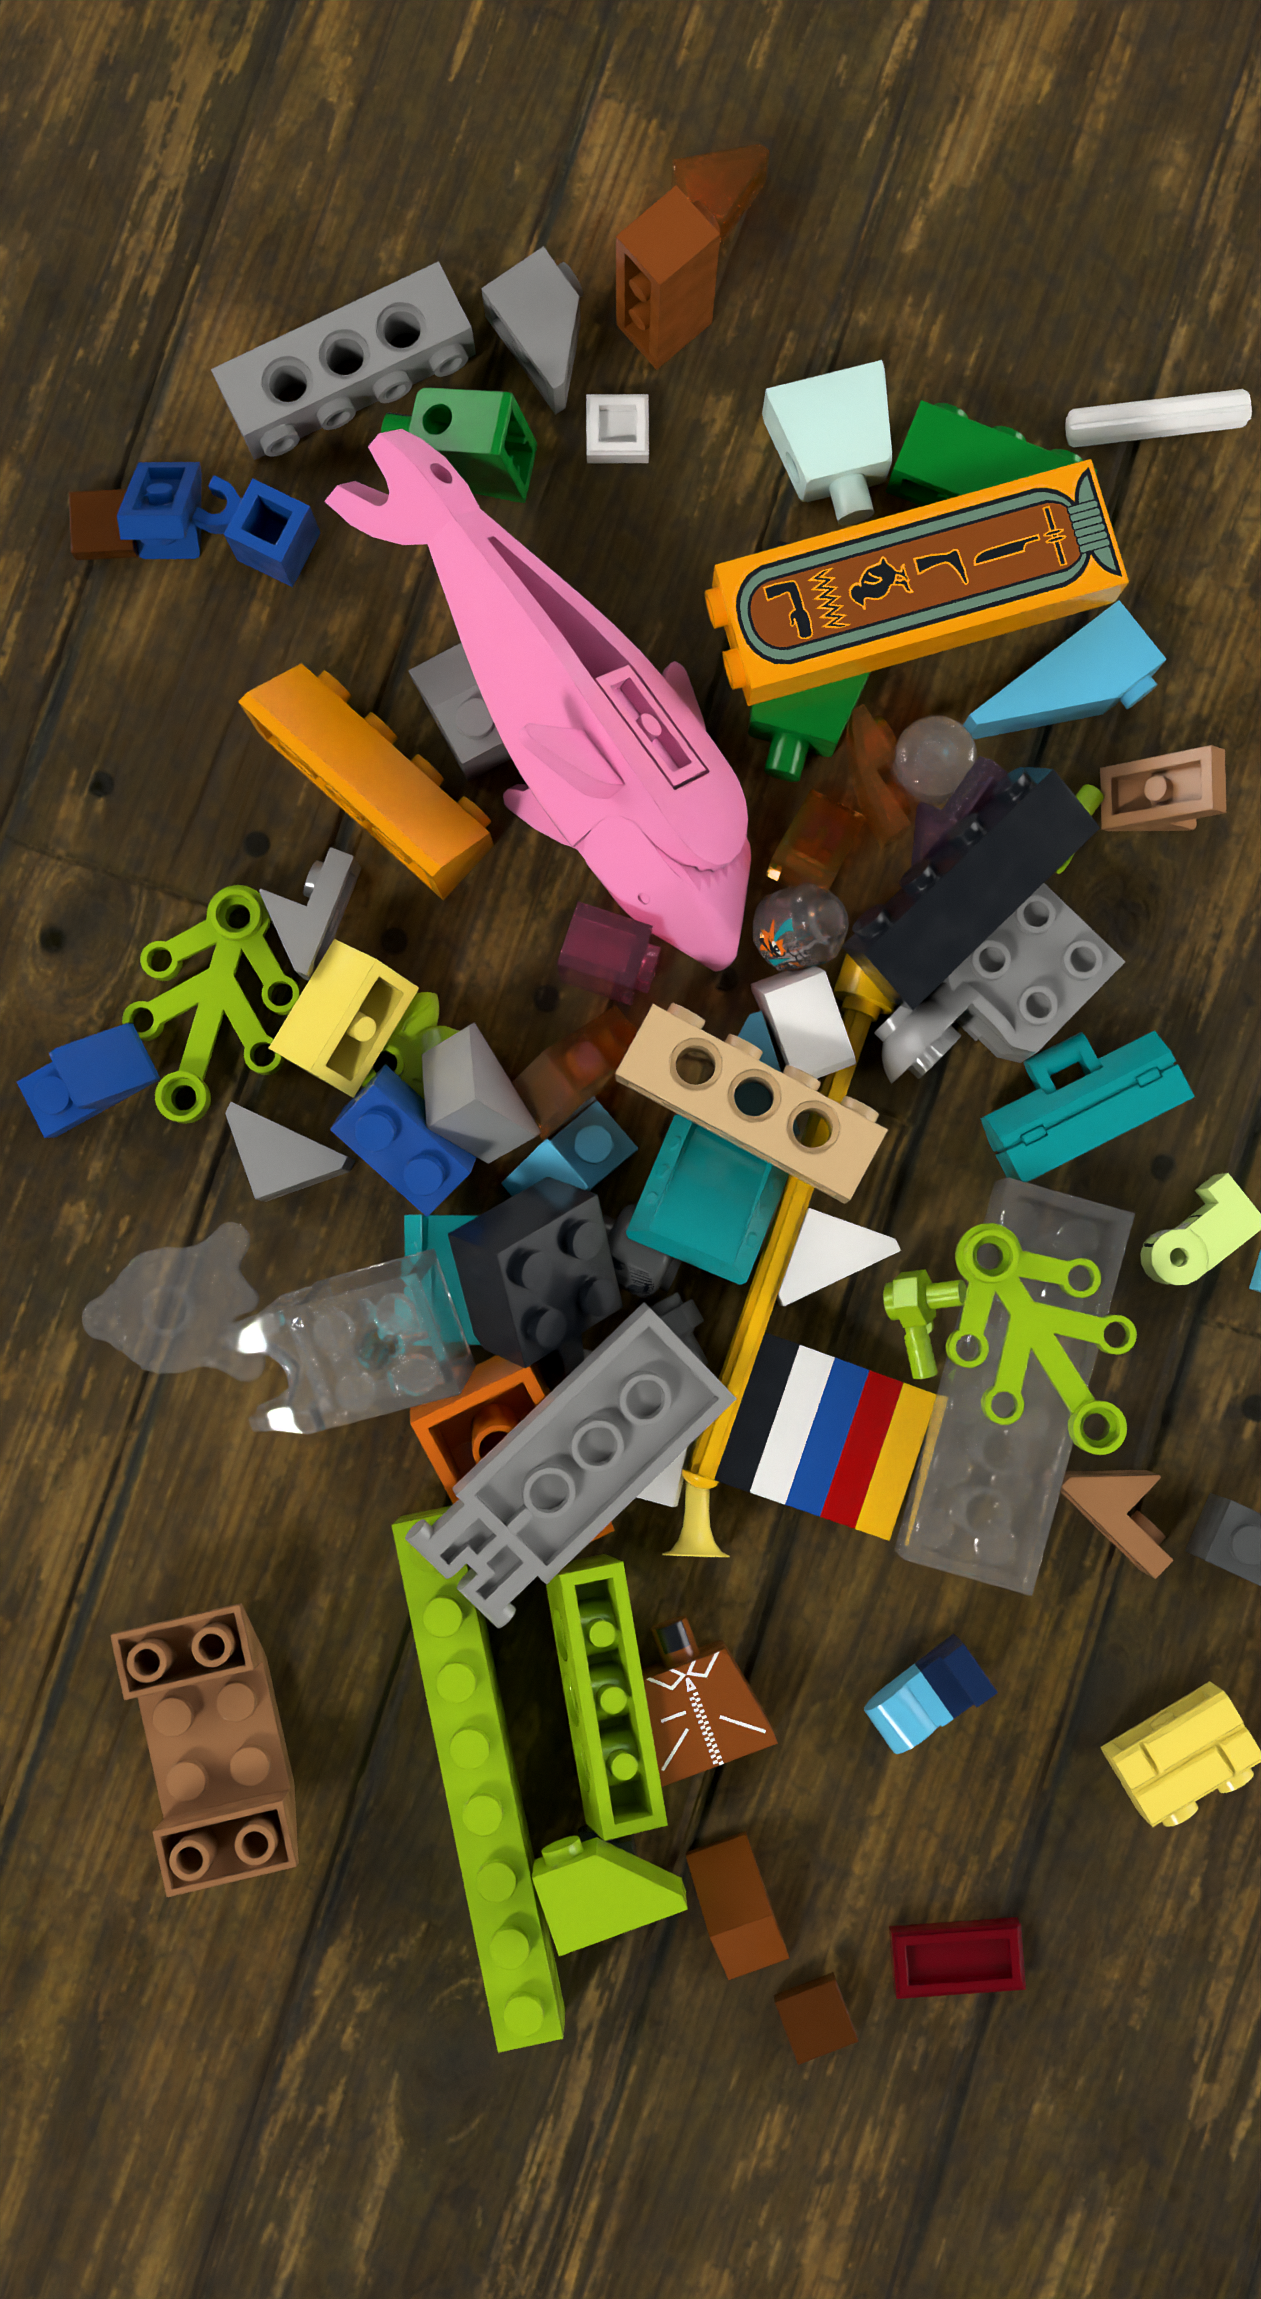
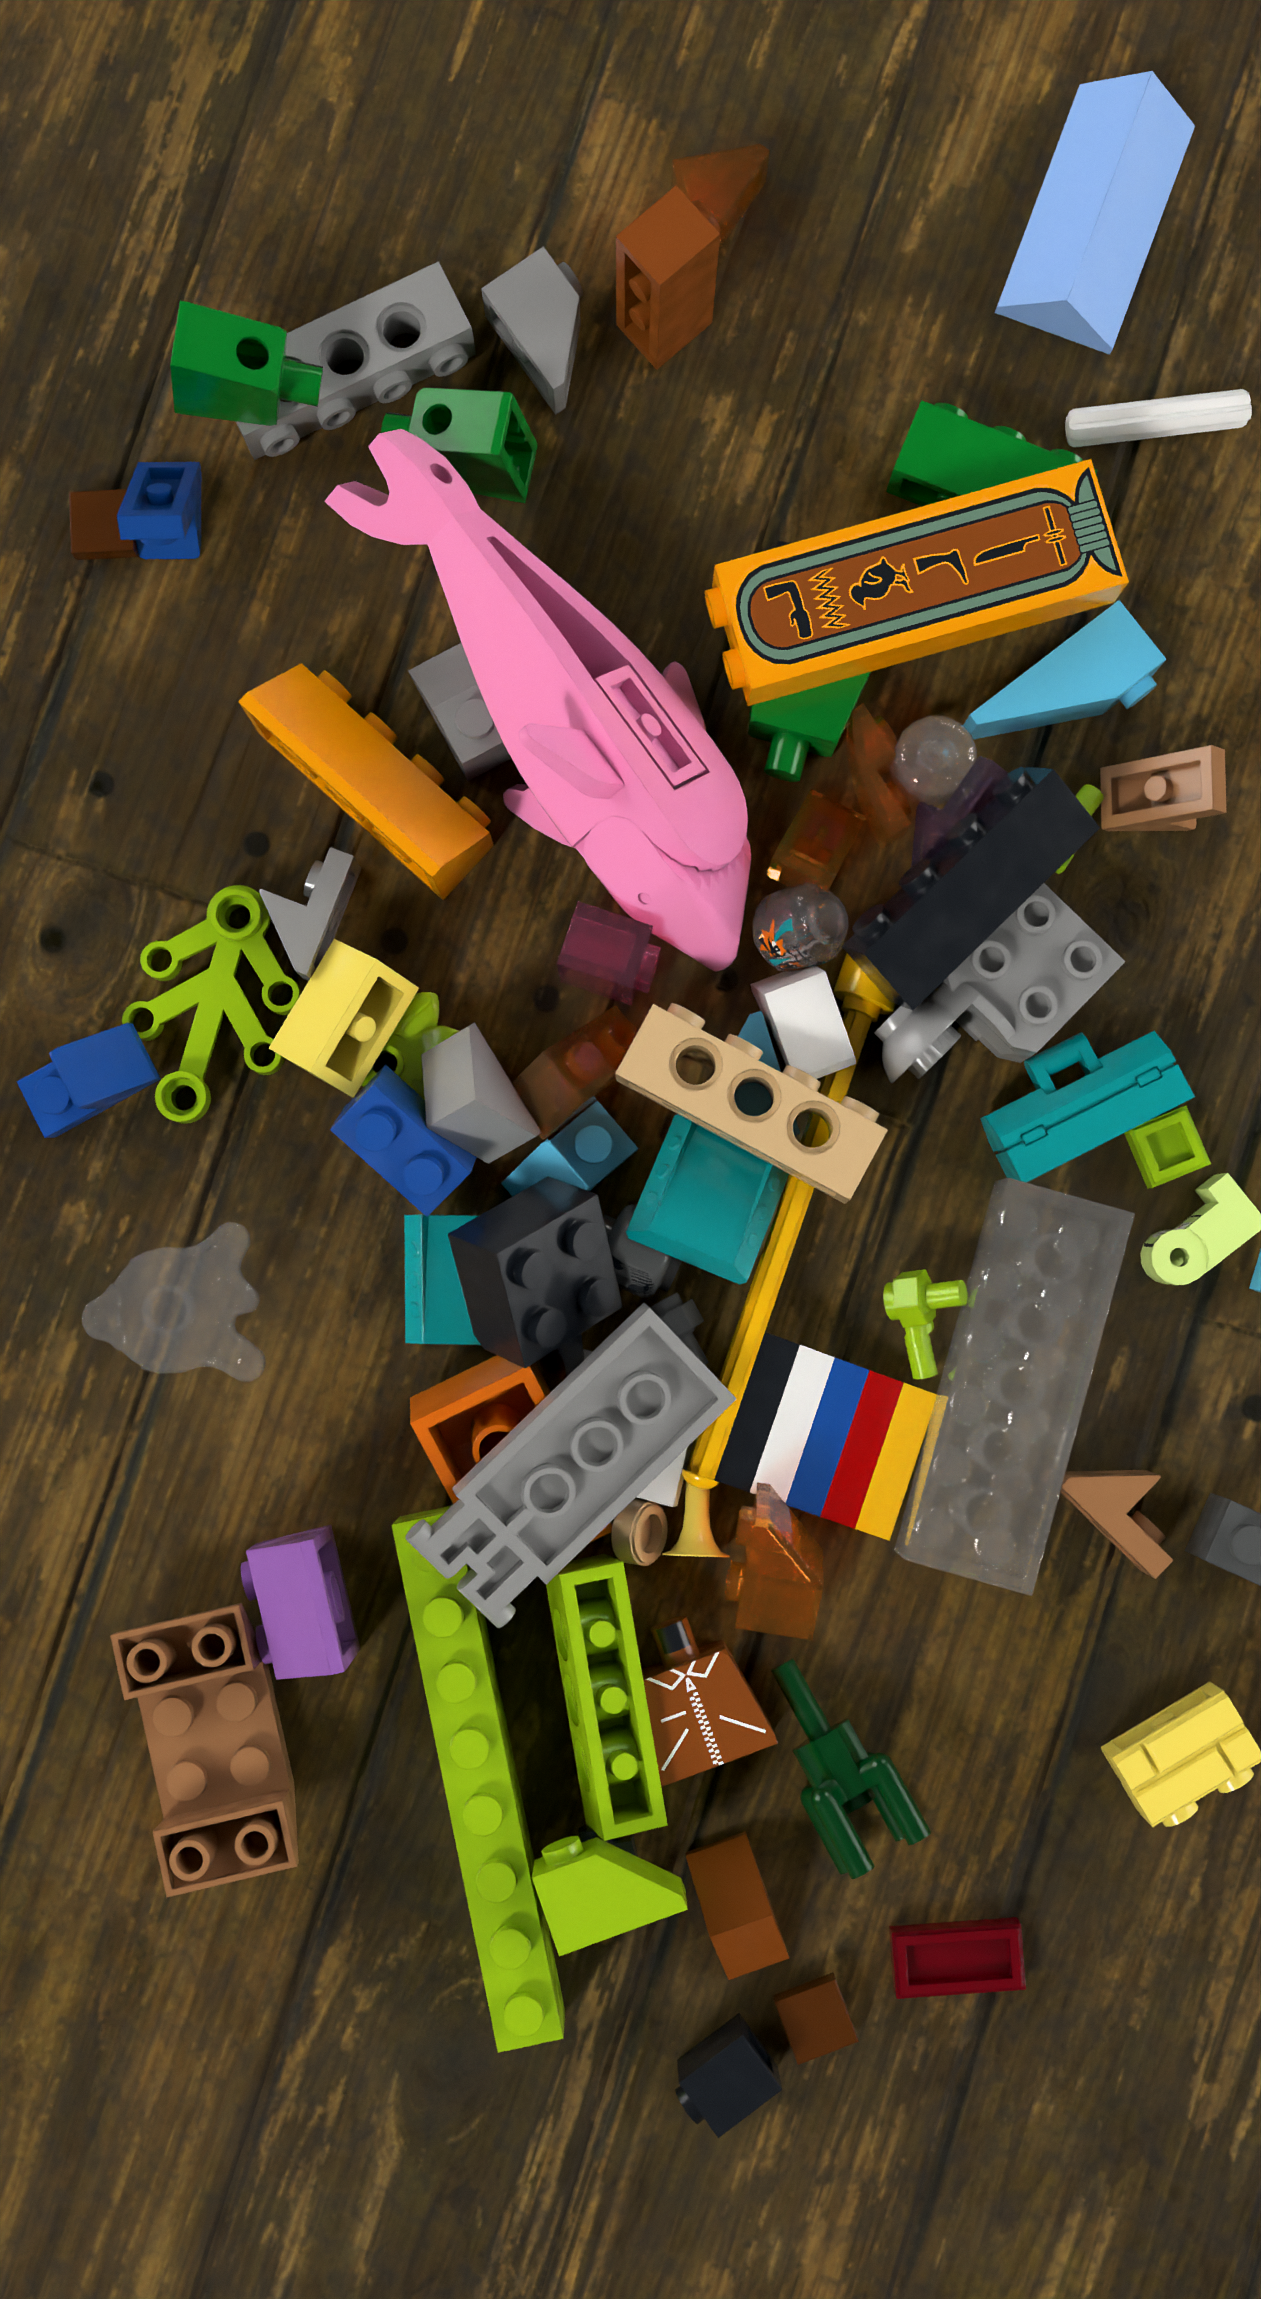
blue brick [192,476,321,587] -> none
clear brick [217,1248,476,1434] -> none
light grey slope [225,1102,355,1202] -> none
white tile [586,394,649,463] -> none
light aqua torso [762,360,892,525] -> none
white slope [776,1208,901,1306] -> none
leg [864,1633,998,1754] -> none
lime plant [946,1223,1137,1455] -> none
none -> green torso [170,300,323,426]
none -> medium lavender slope [241,1525,361,1680]
none -> tan tile [611,1498,668,1566]
none -> black brick [675,2013,782,2138]
none -> clear orange slope [725,1482,824,1640]
none -> dark green plant [771,1658,931,1879]
none -> light blue slope [995,71,1195,355]
none -> lime tile [1124,1106,1211,1189]

